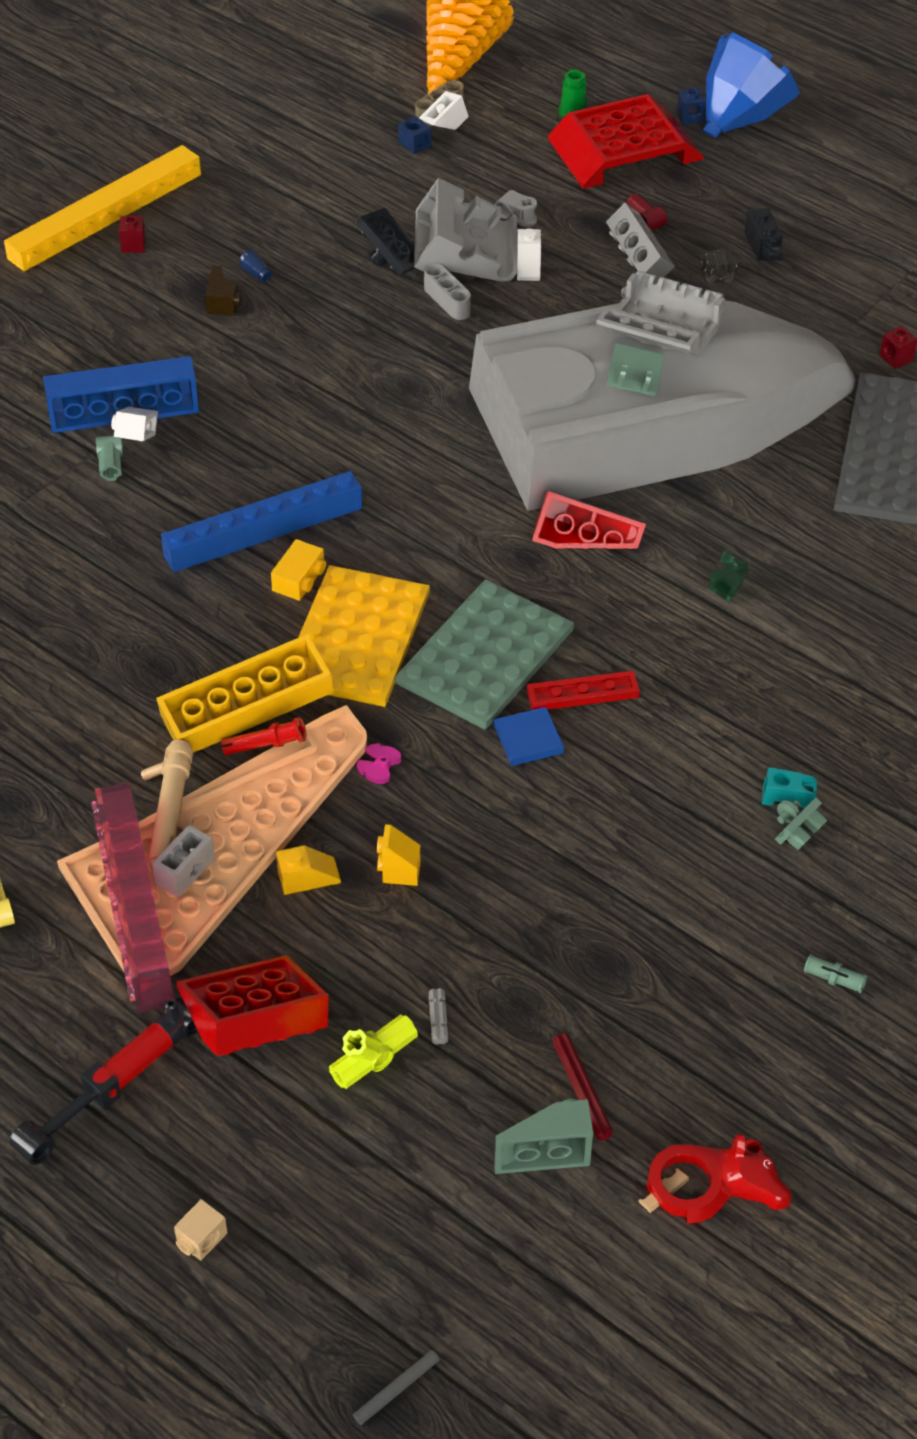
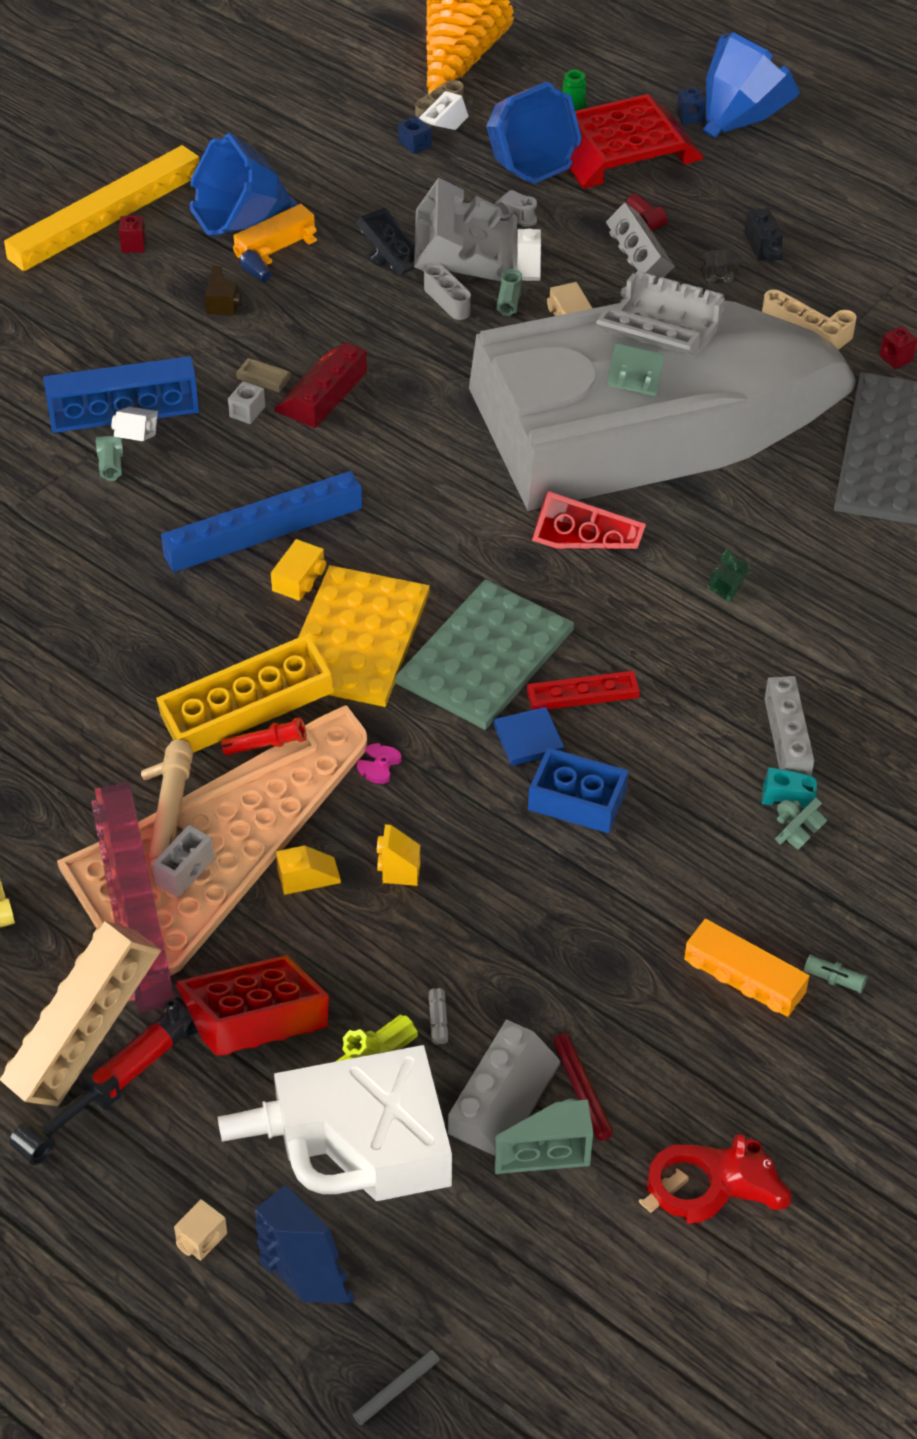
none -> tan brick [0,921,162,1107]
none -> blue piece [190,133,297,236]
none -> white piece [218,1045,452,1201]
none -> light grey brick [228,381,265,424]
none -> light orange brick [233,204,317,265]
none -> dark tan tile [236,358,291,393]
none -> dark blue wedge [255,1185,355,1303]
none -> dark red slope [274,342,367,428]
none -> light grey slope [448,1020,561,1156]
none -> blue piece [486,82,582,184]
none -> sand green piece [497,269,522,316]
none -> blue brick [528,747,629,833]
none -> tan brick [547,282,593,316]
none -> light orange brick [684,919,810,1017]
none -> tan beam [762,290,856,350]
none -> light grey brick [765,676,814,776]

